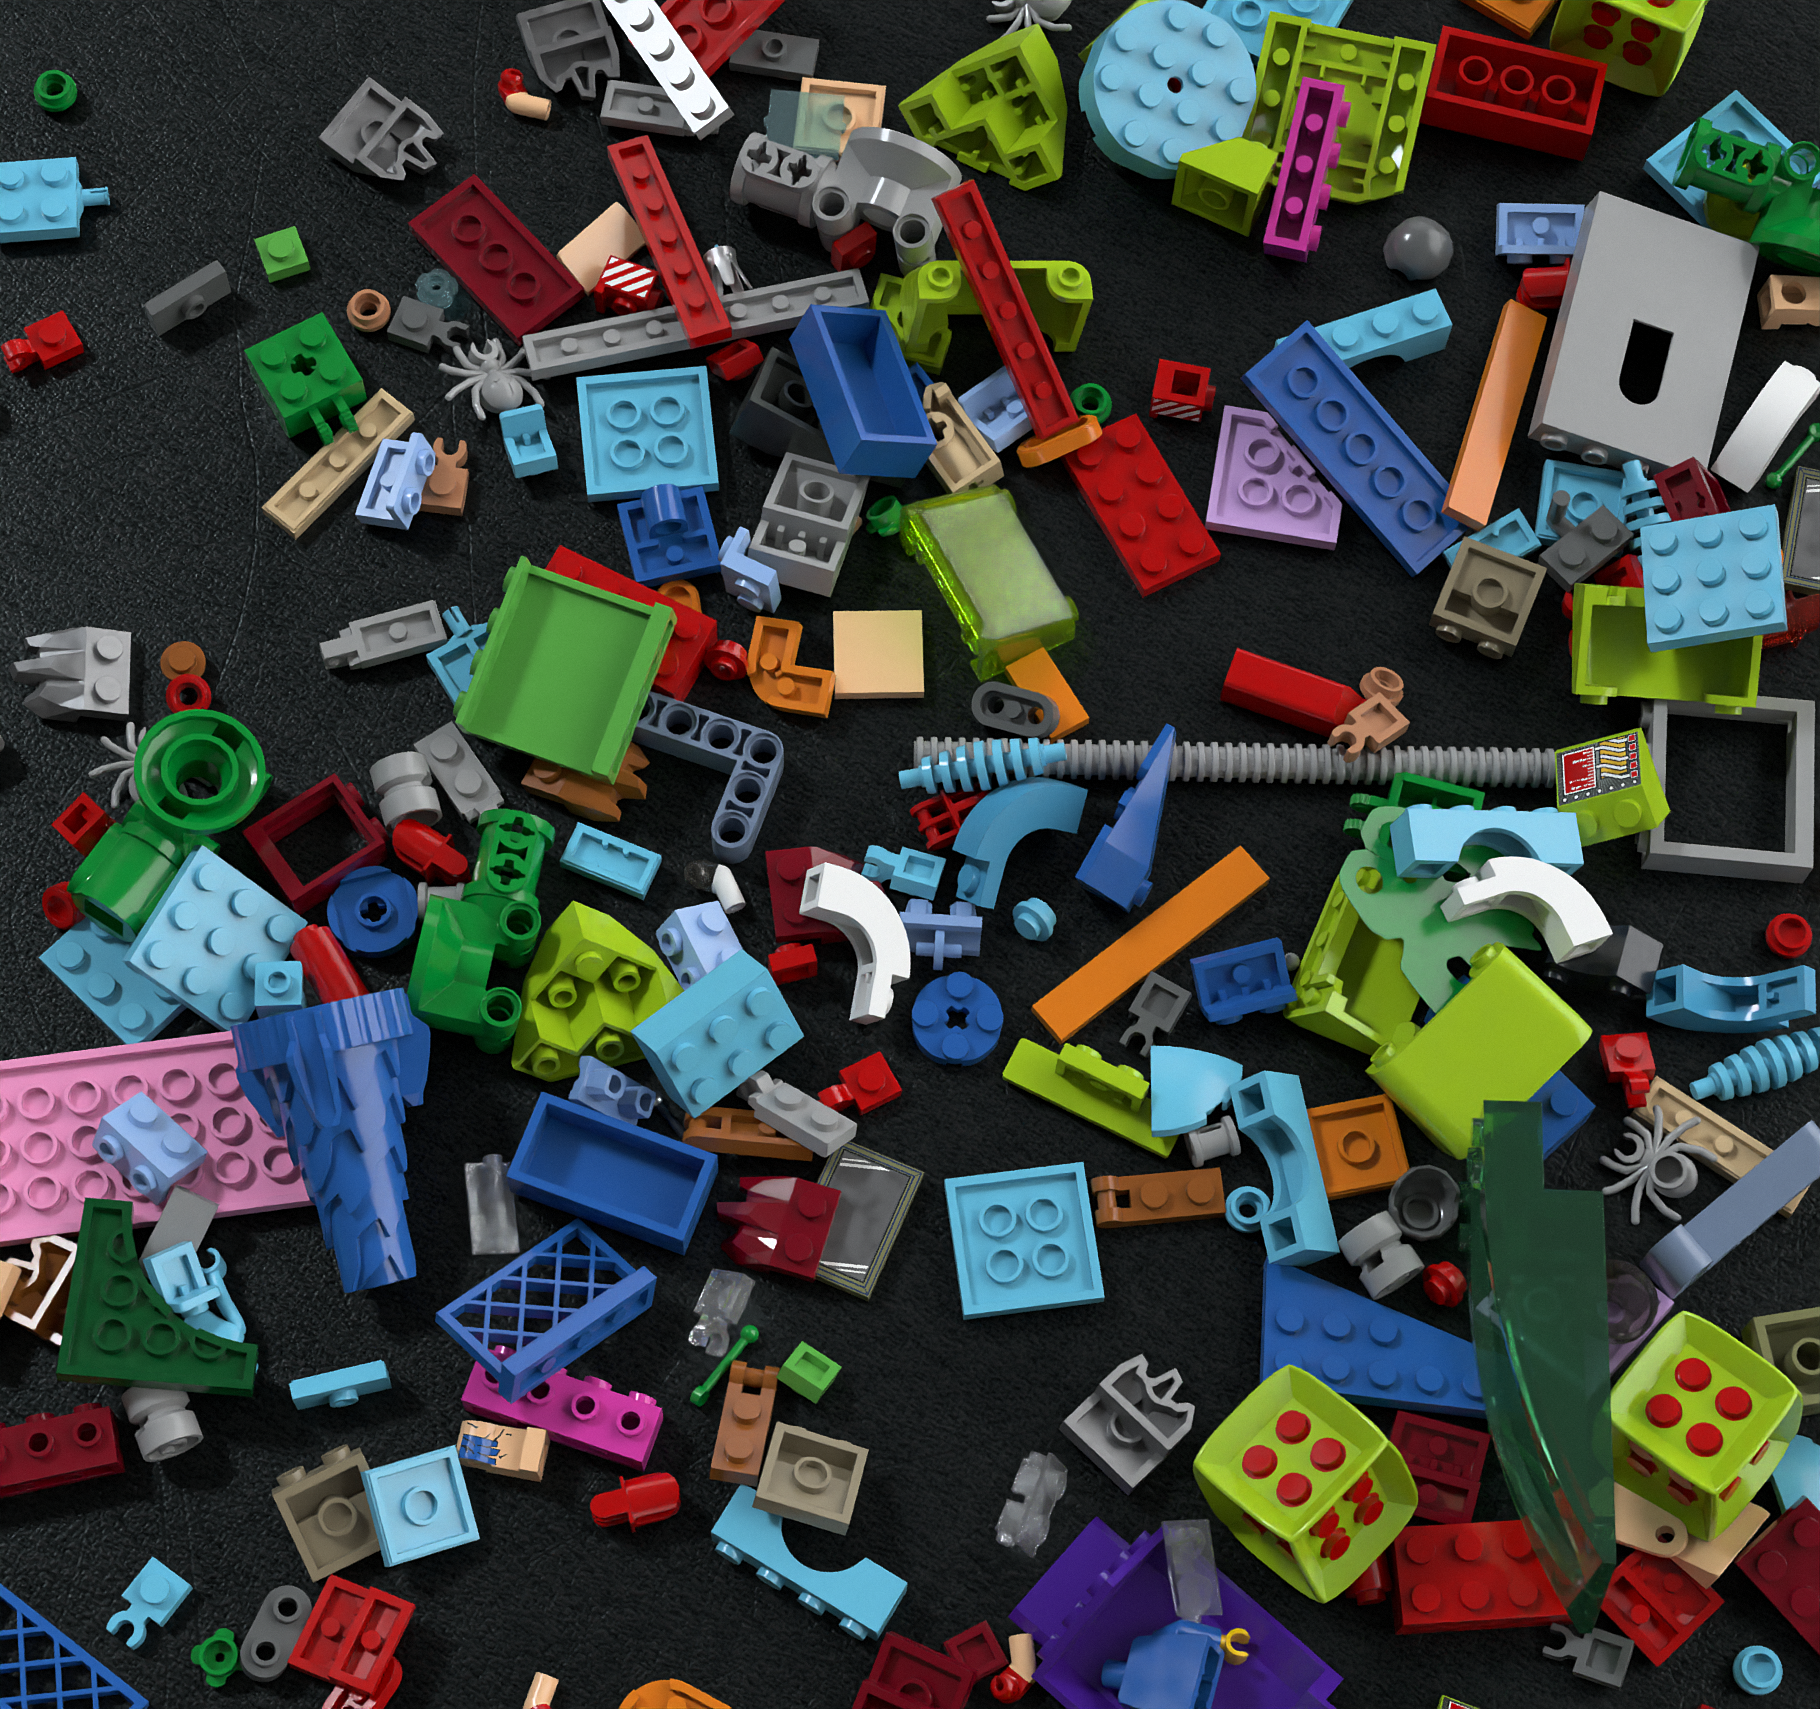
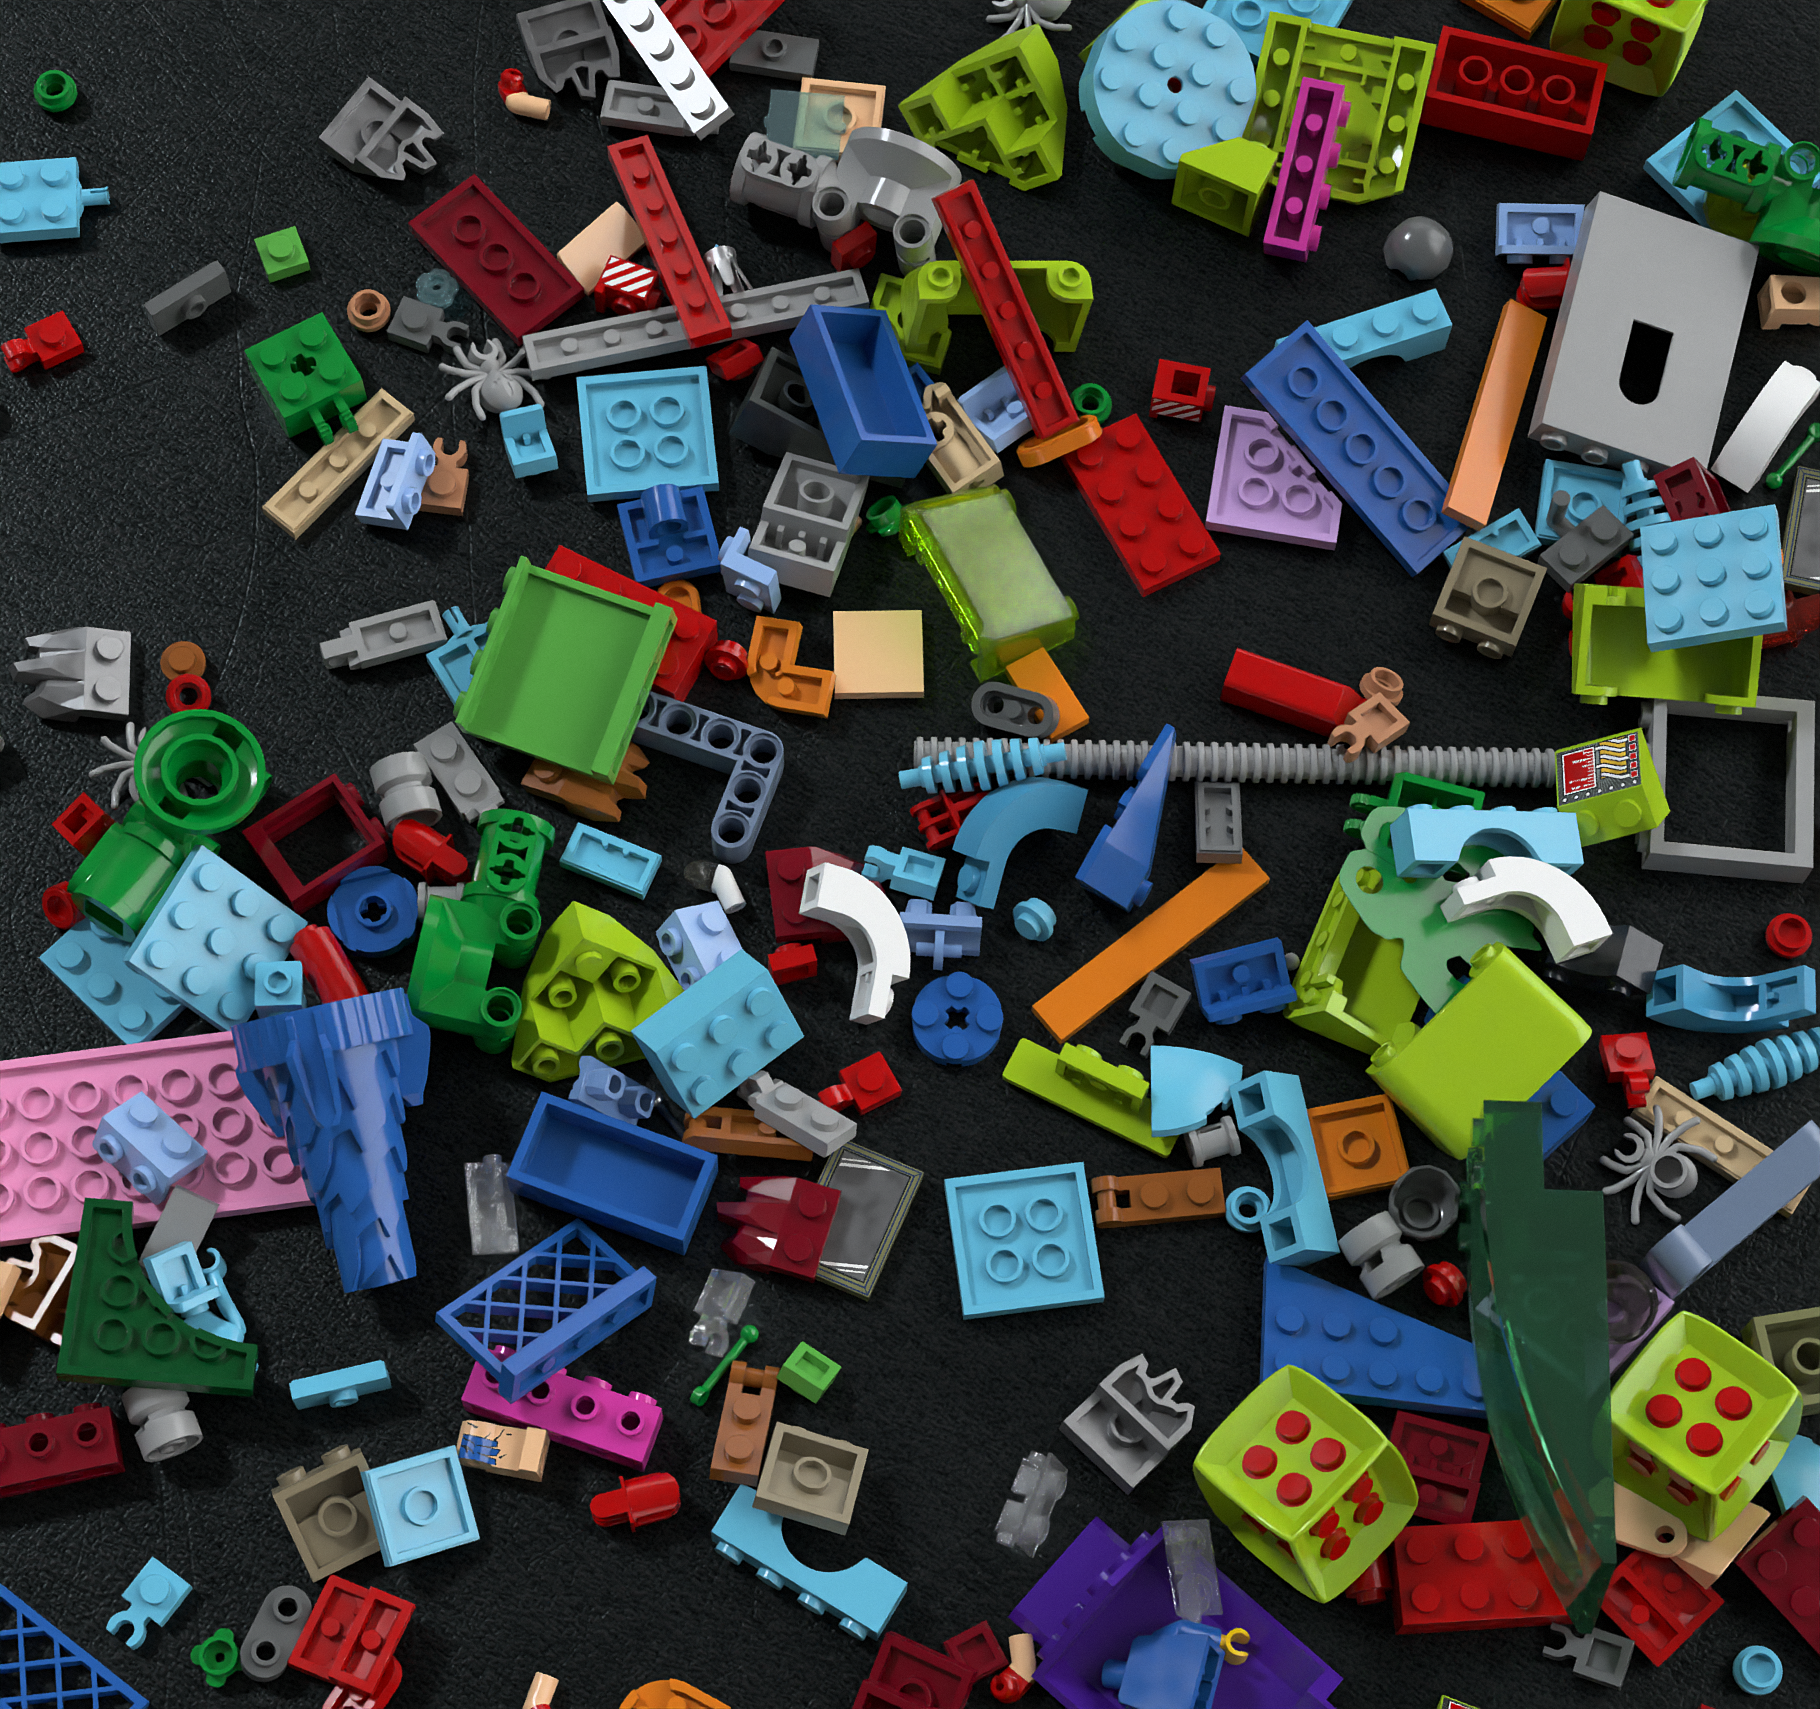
none -> dark grey plate [1194,782,1243,864]

